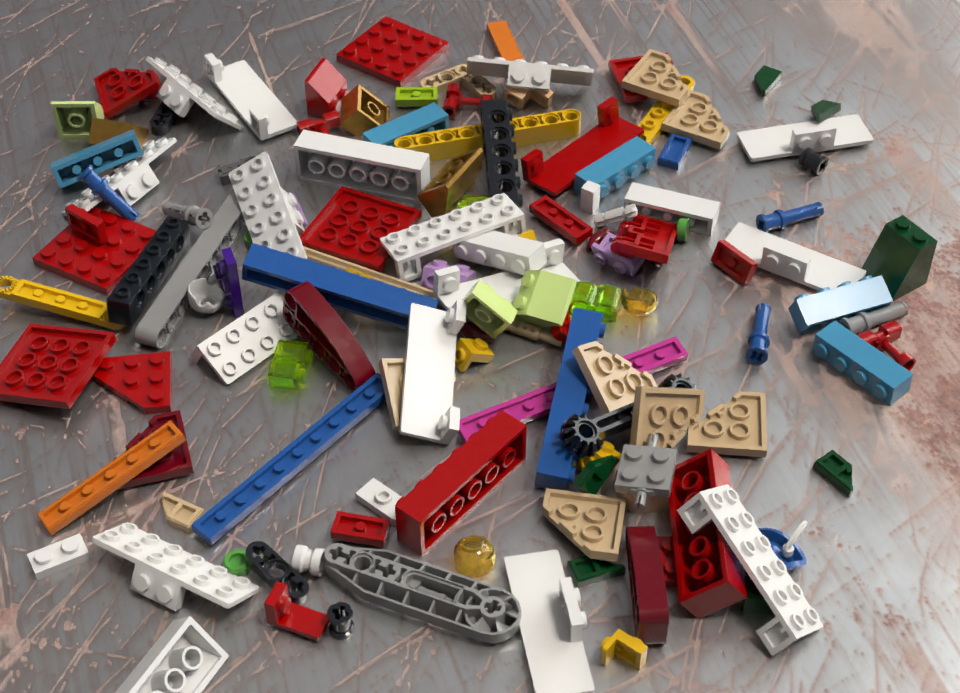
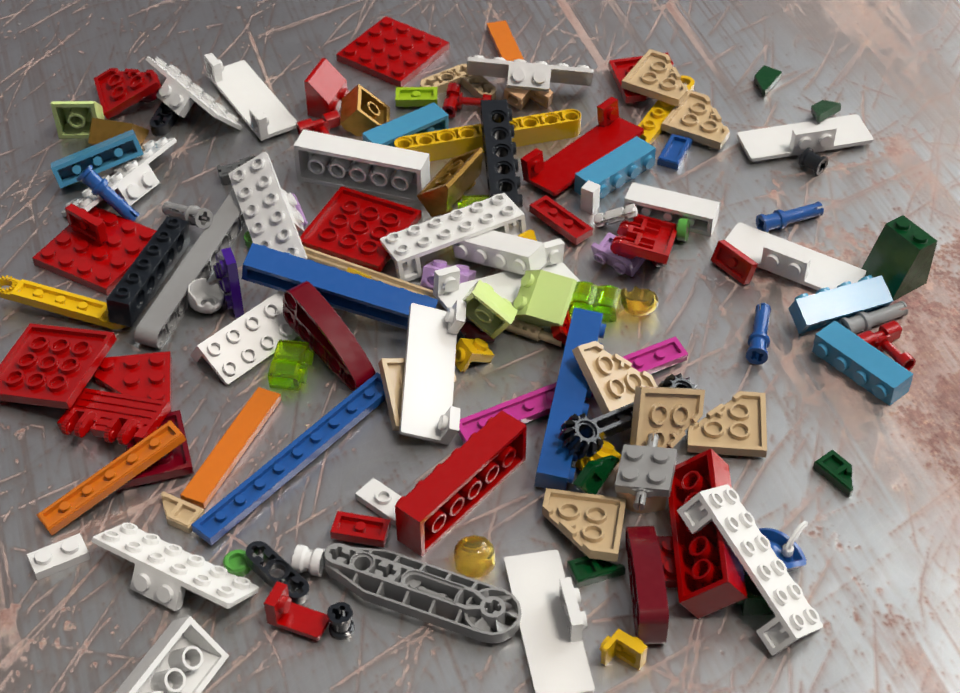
dark red arm [586,227,615,255] -> none
none -> red hinge [57,388,171,445]
none -> orange tile [180,387,282,509]

